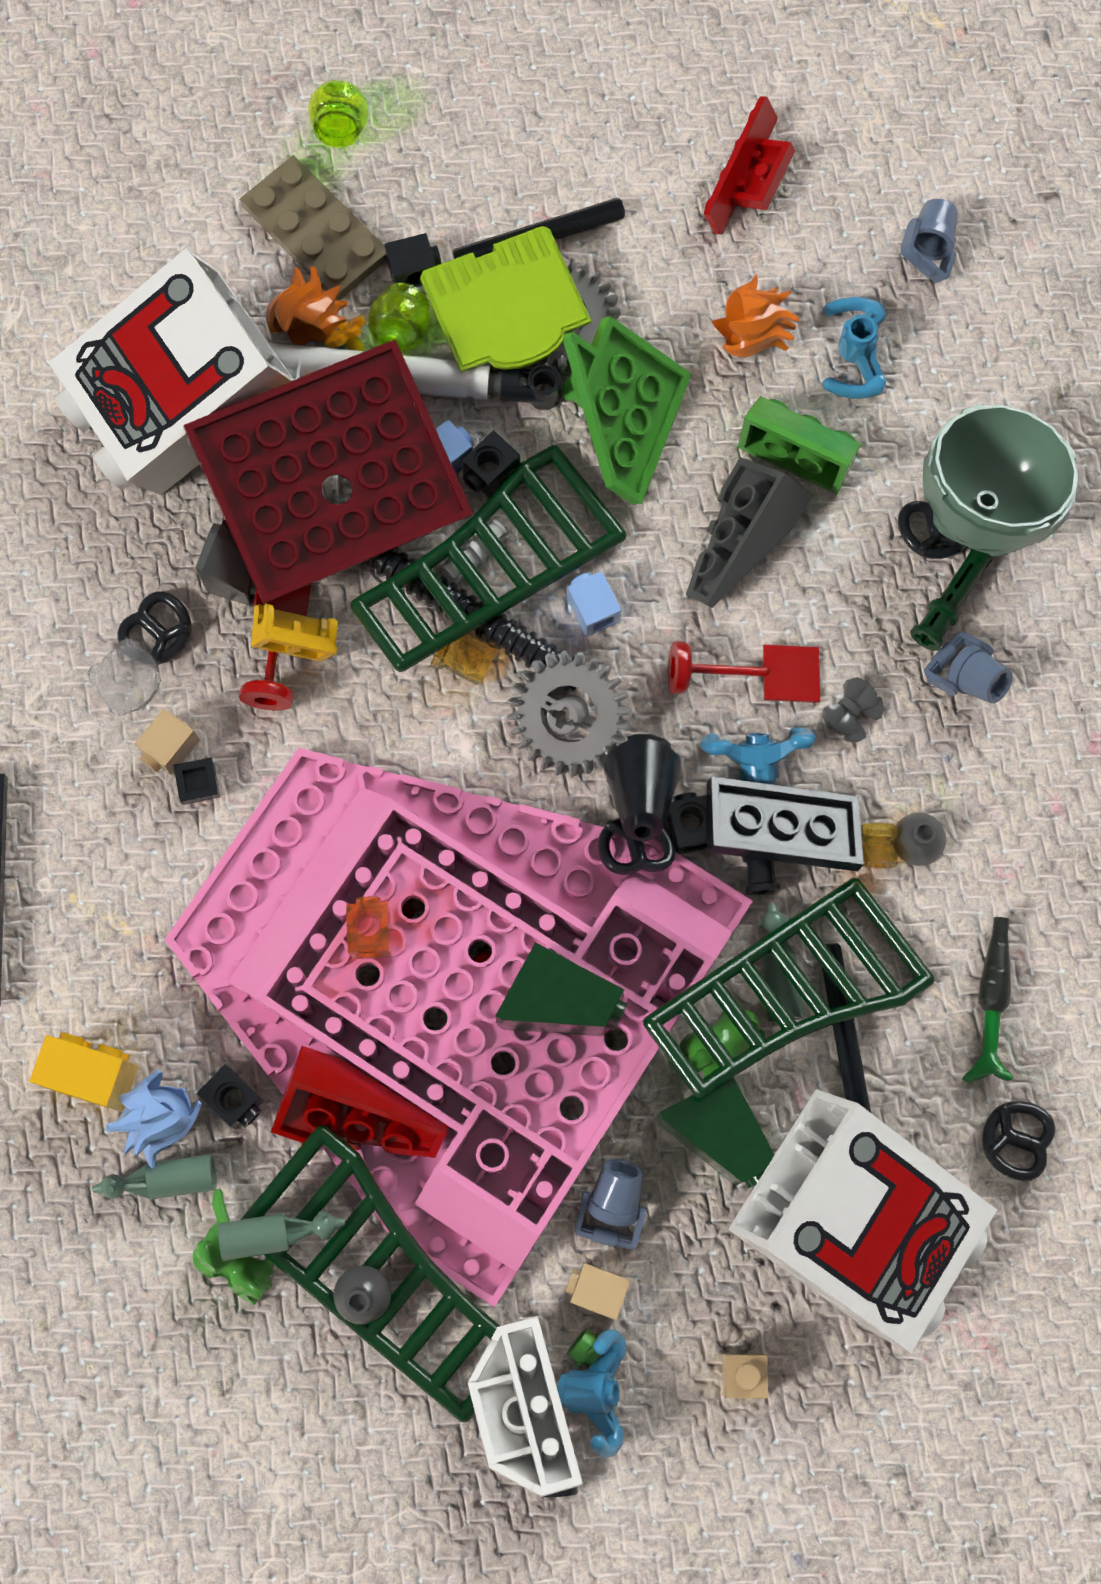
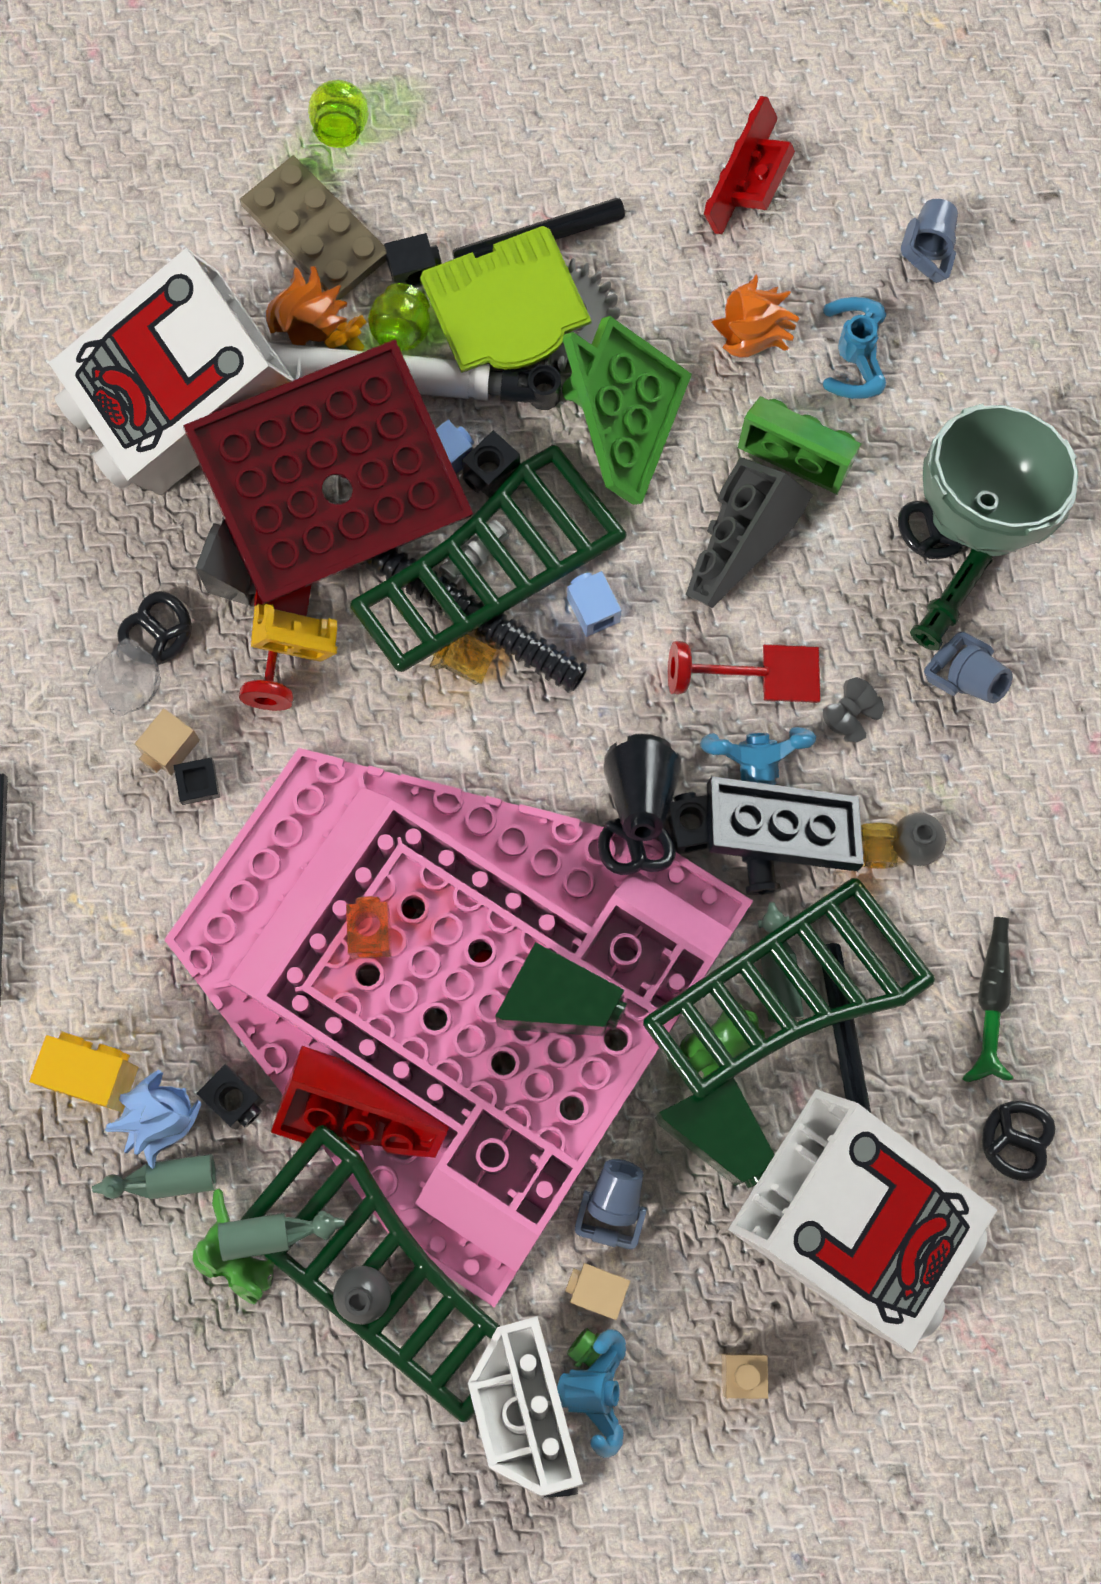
light grey gear [507,650,632,777] -> none

